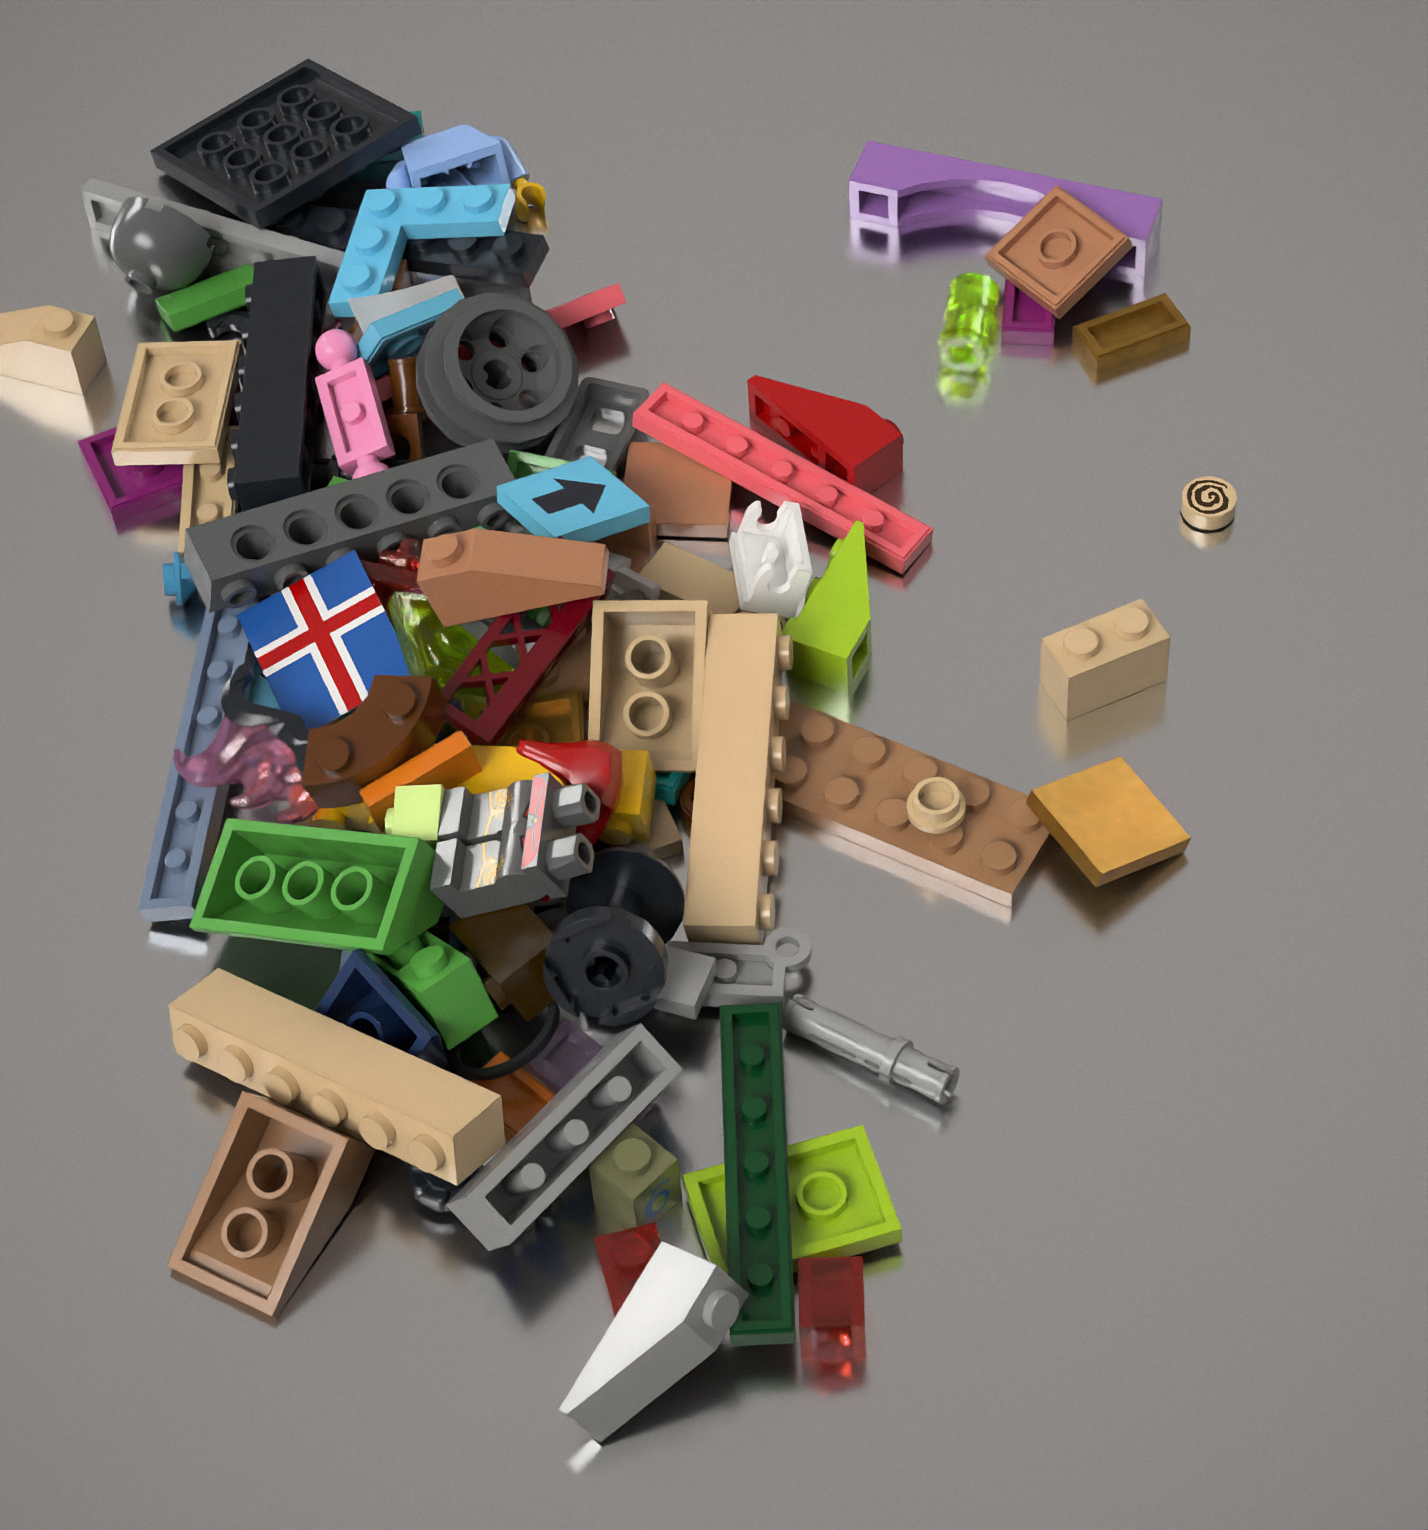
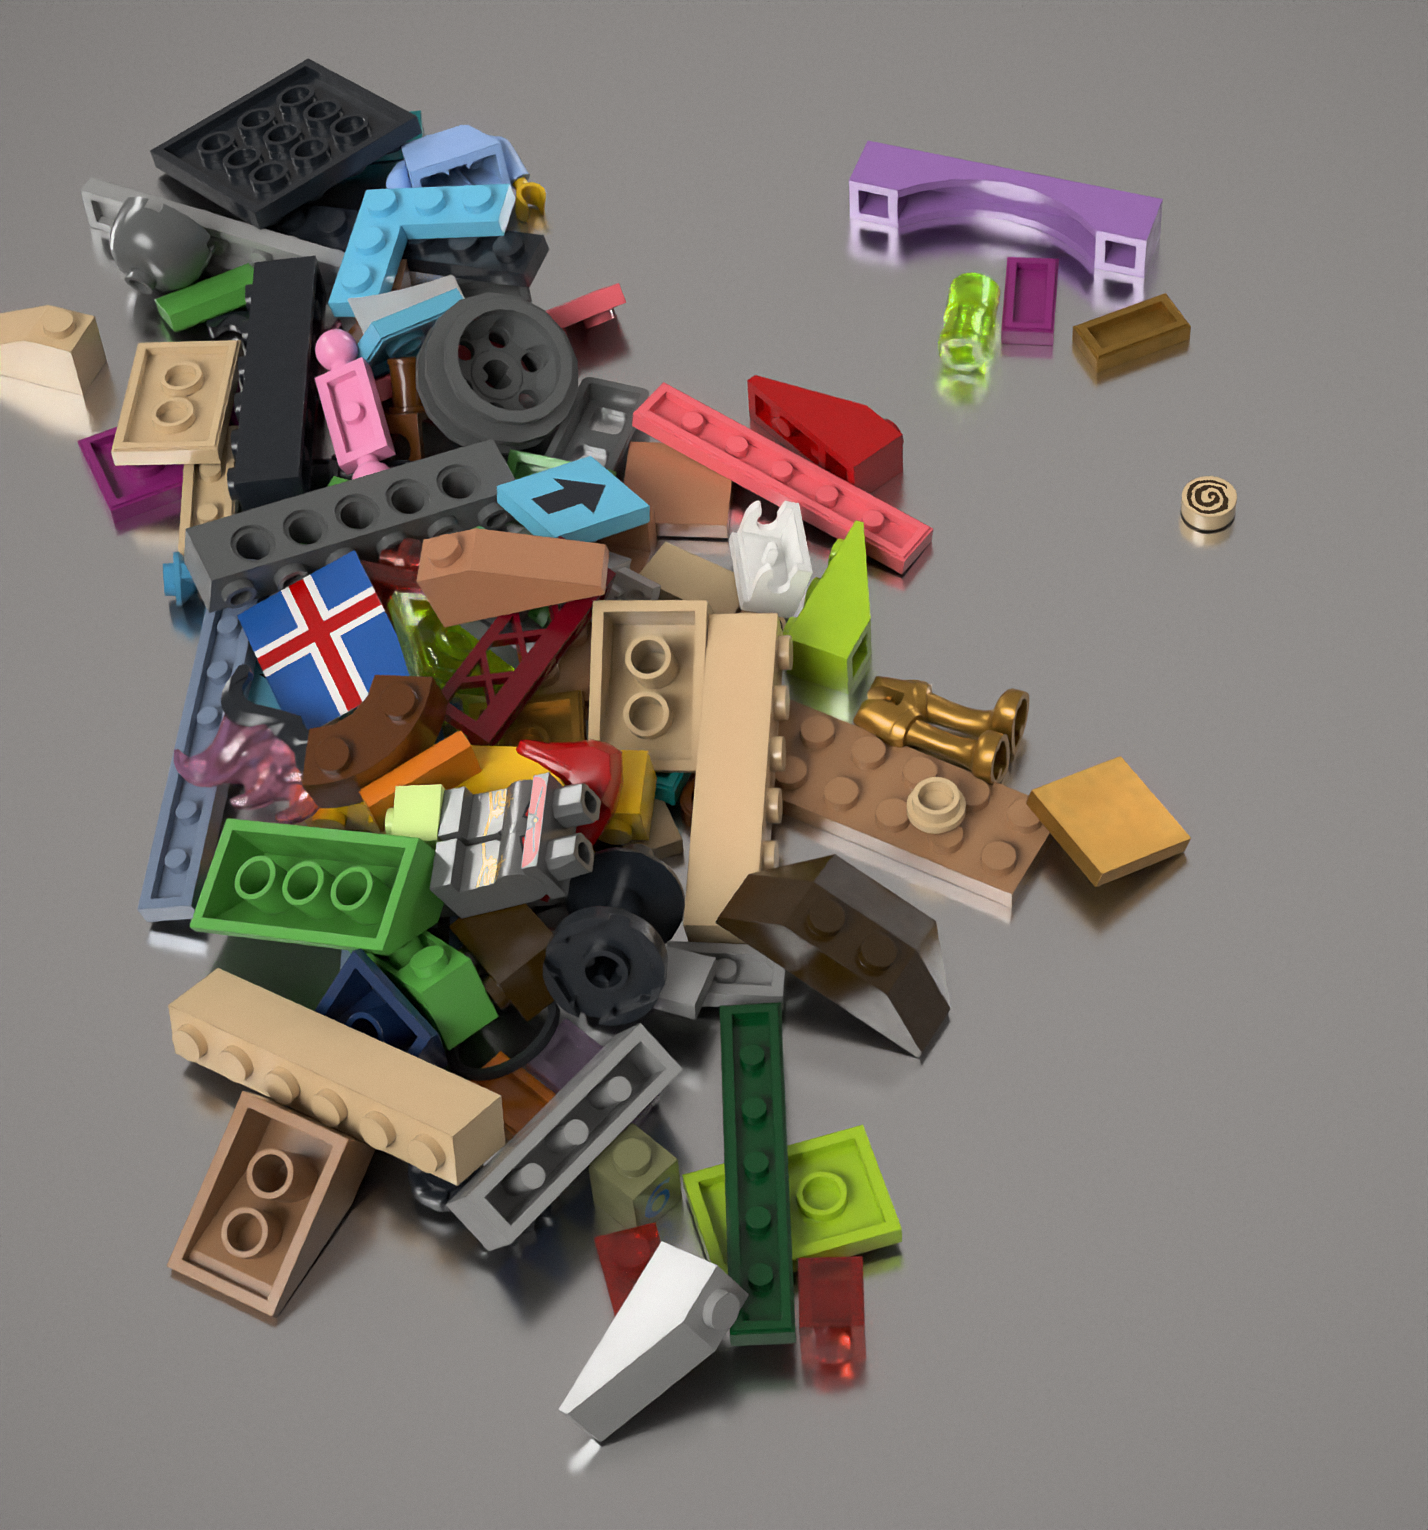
light grey pin [782,994,960,1105] -> none
nougat tile [984,185,1133,319] -> none
tan brick [1040,598,1170,721] -> none
none -> dark brown wedge [715,854,951,1058]
none -> pearl gold piece [853,676,1029,784]

